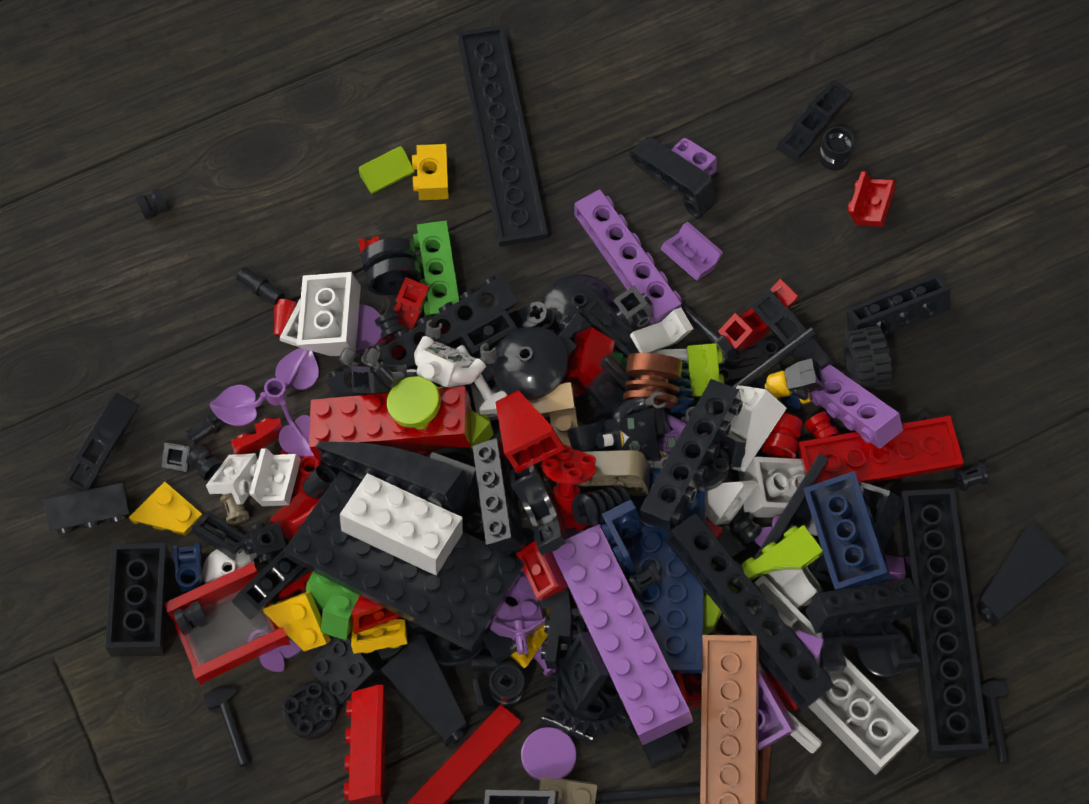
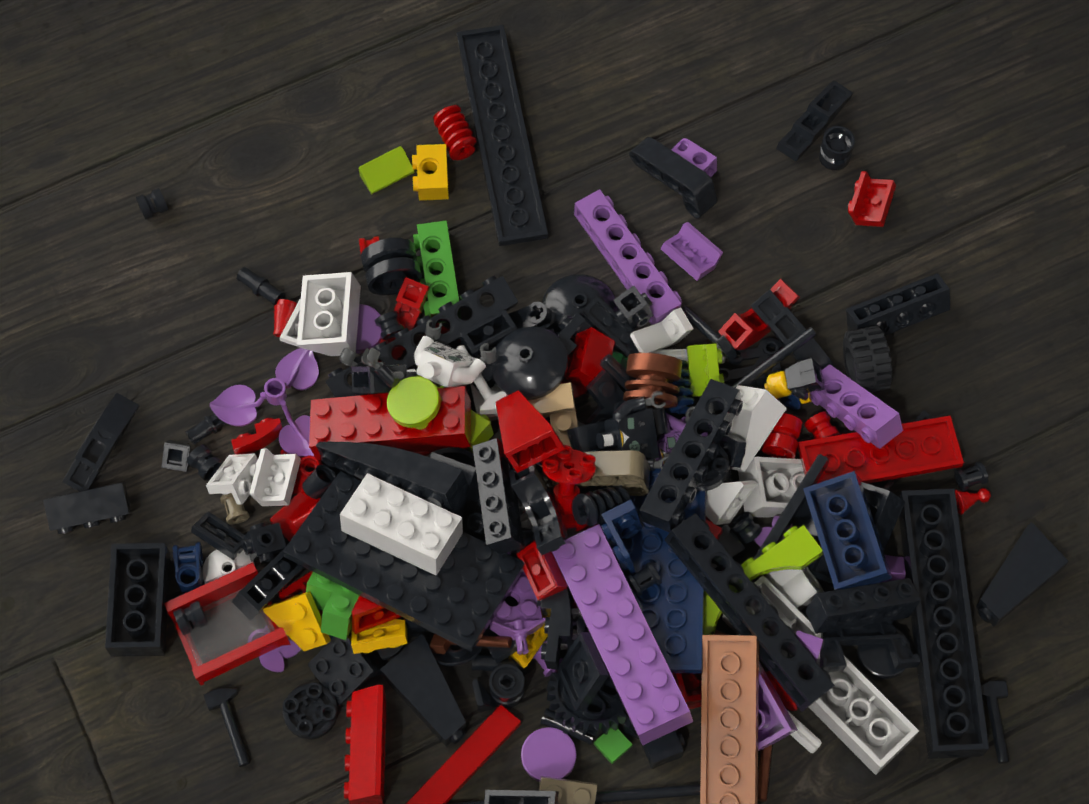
yellow wing [129,482,203,536] -> none
none -> copper piece [429,634,512,654]
none -> red piece [433,105,477,160]
none -> bright green tile [594,728,633,764]
none -> red piece [955,488,991,515]

